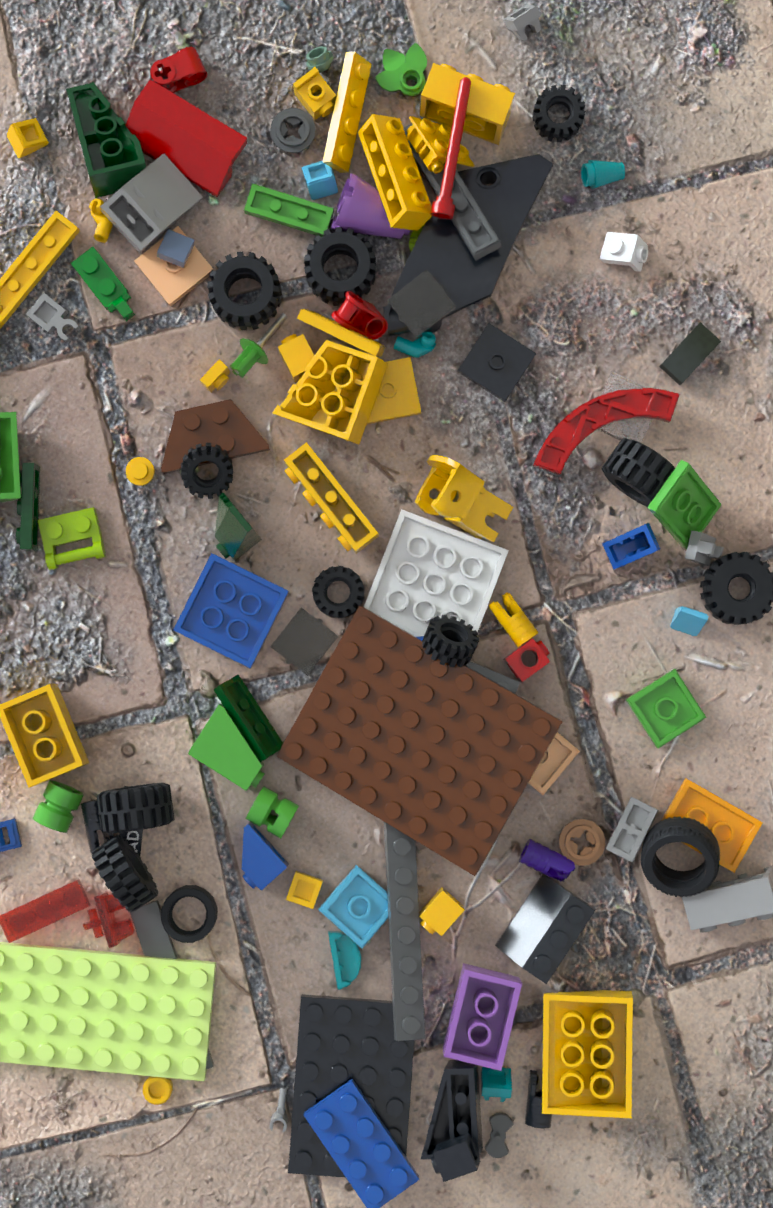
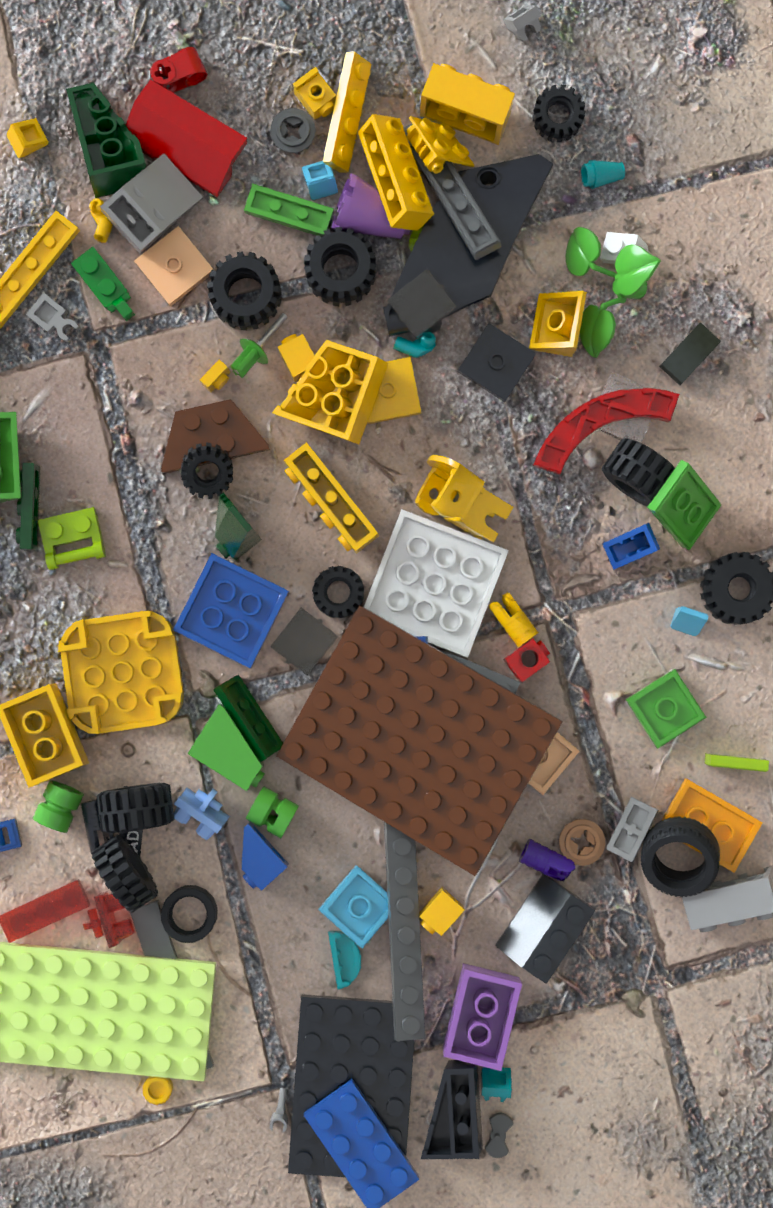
yellow plate [126,457,155,486] -> none
sand blue tile [157,229,195,268] -> none
yellow plate [286,871,323,909] -> none
yellow tile [297,308,386,357] -> none
sand green plate [306,46,334,73] -> none
red piece [331,291,388,340] -> none
bright green plate [375,43,427,96] -> none
black tyre [422,615,479,667] -> none
red piece [430,77,471,219] -> none
black brick [431,1133,480,1182] -> none
black hinge [525,1070,552,1129] -> none
yellow slope [542,990,633,1118] -> none
light grey tile [685,531,724,566] -> none
none -> yellow tile [58,611,184,734]
none -> light blue hips [174,788,230,840]
none -> yellow slope [529,291,587,357]
none -> bright green plant [565,227,661,358]
none -> lime tile [704,753,769,772]

